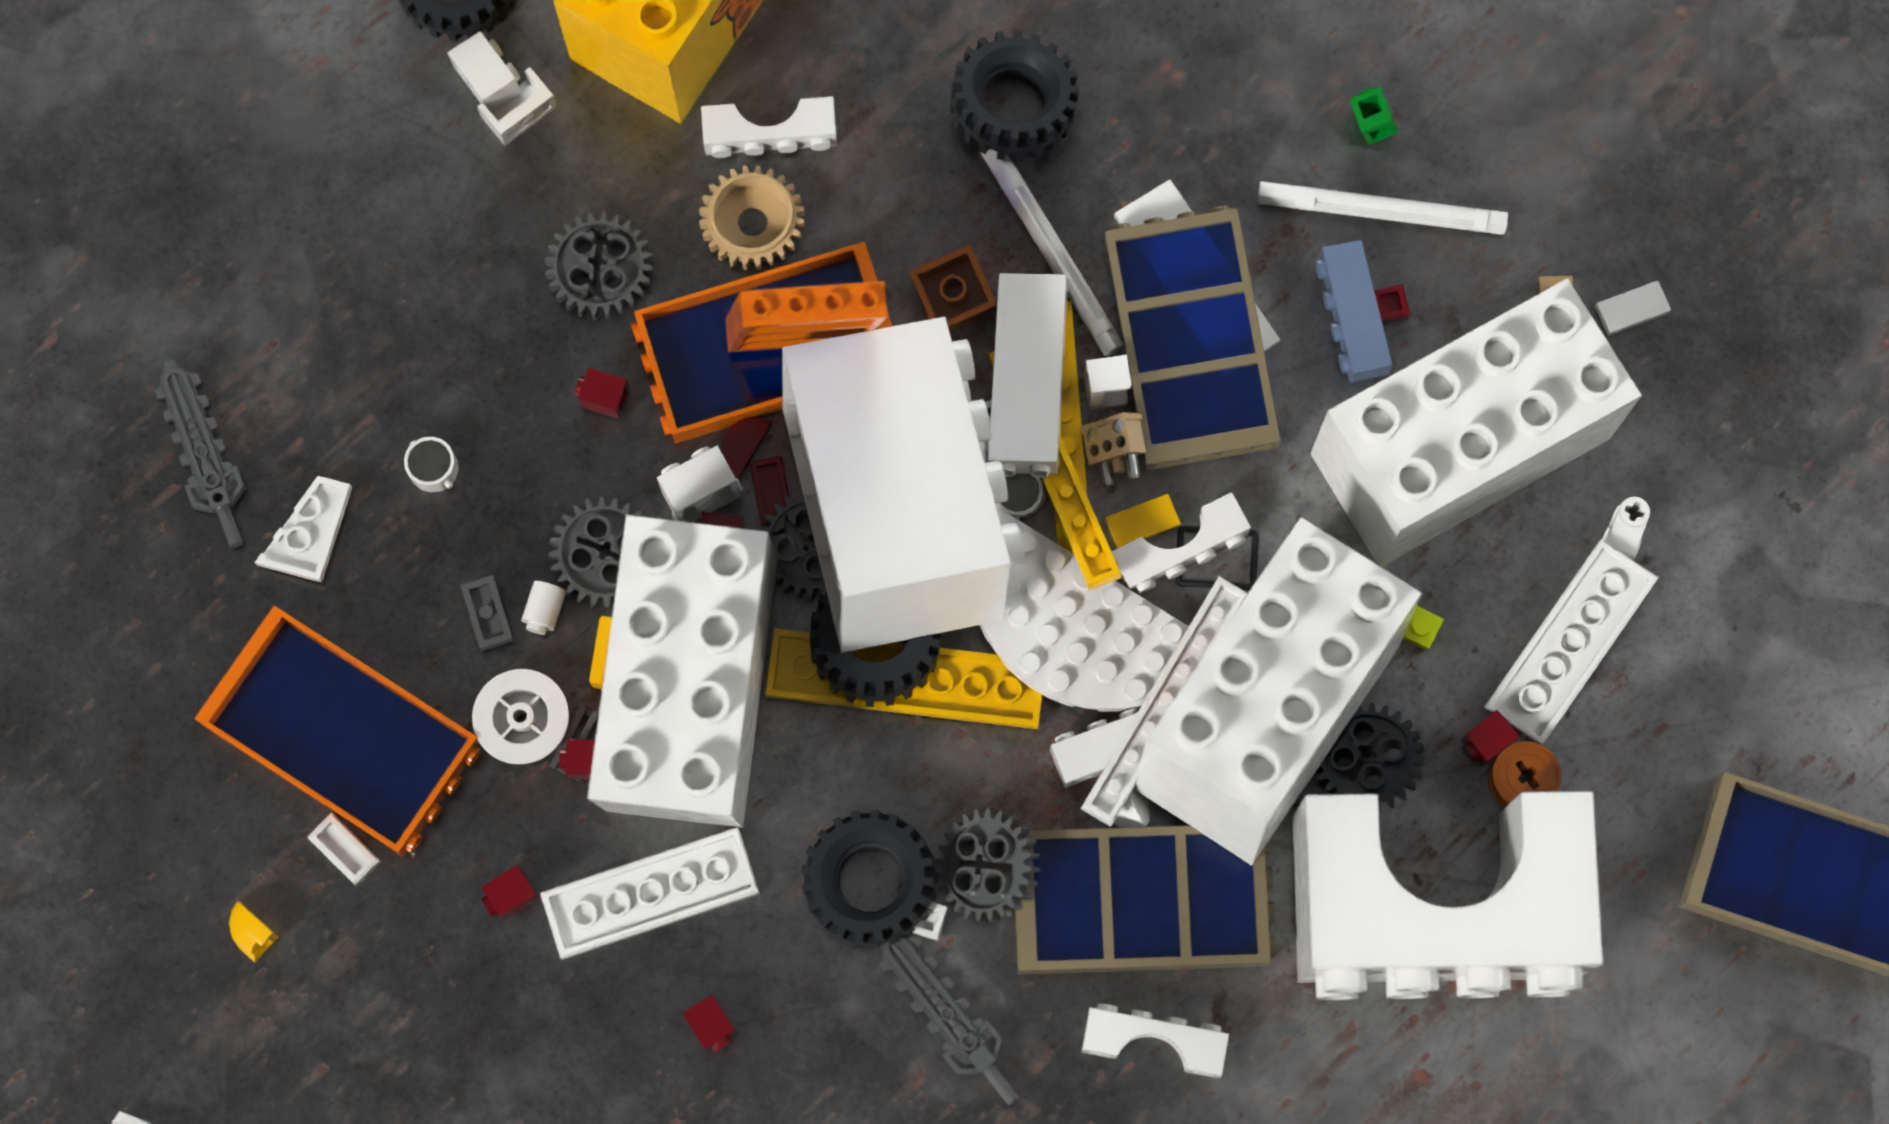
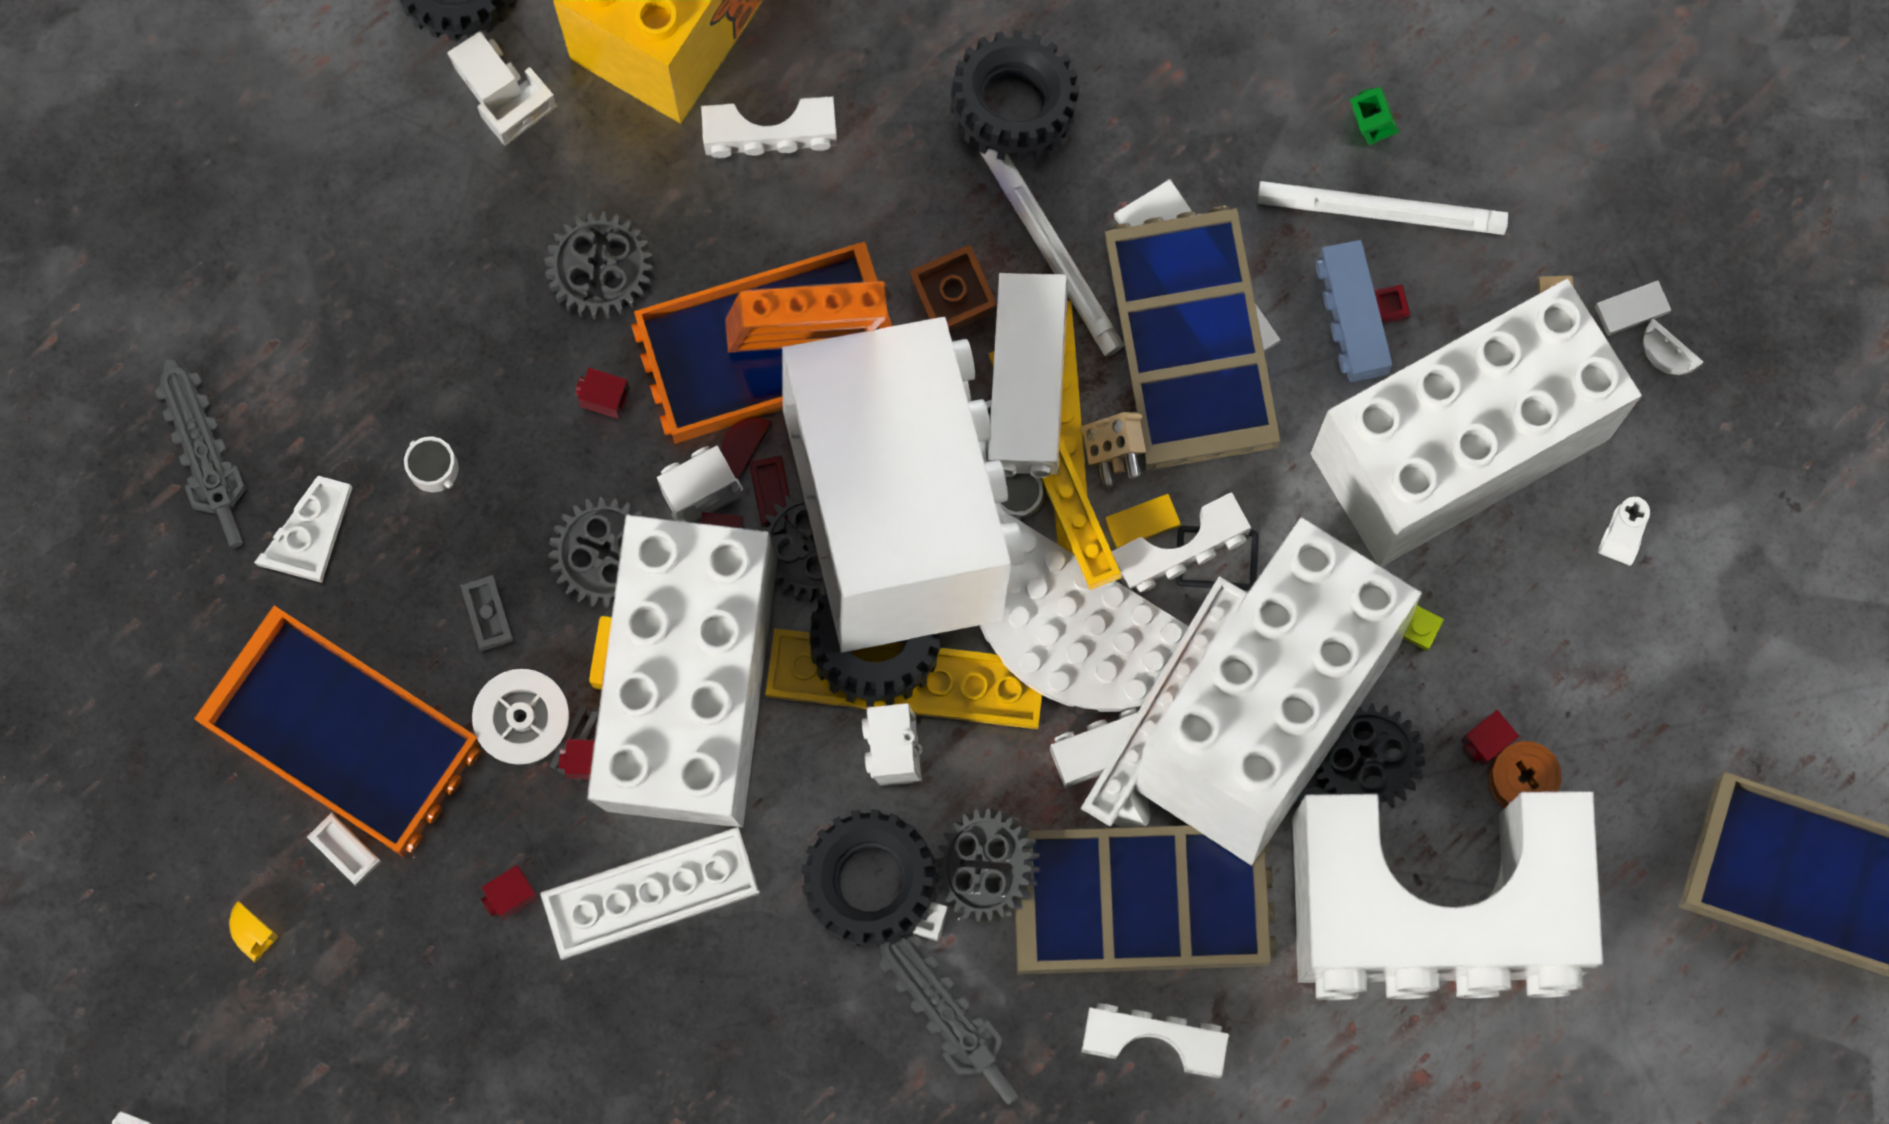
white brick [521,581,566,635] -> none
dark red brick [682,995,736,1053] -> none
tan gear [699,165,805,270] -> none
white panel [1084,355,1131,411] -> none
white tile [1484,539,1659,745] -> none
none -> white brick [862,703,923,787]
none -> white tile [1643,318,1703,375]

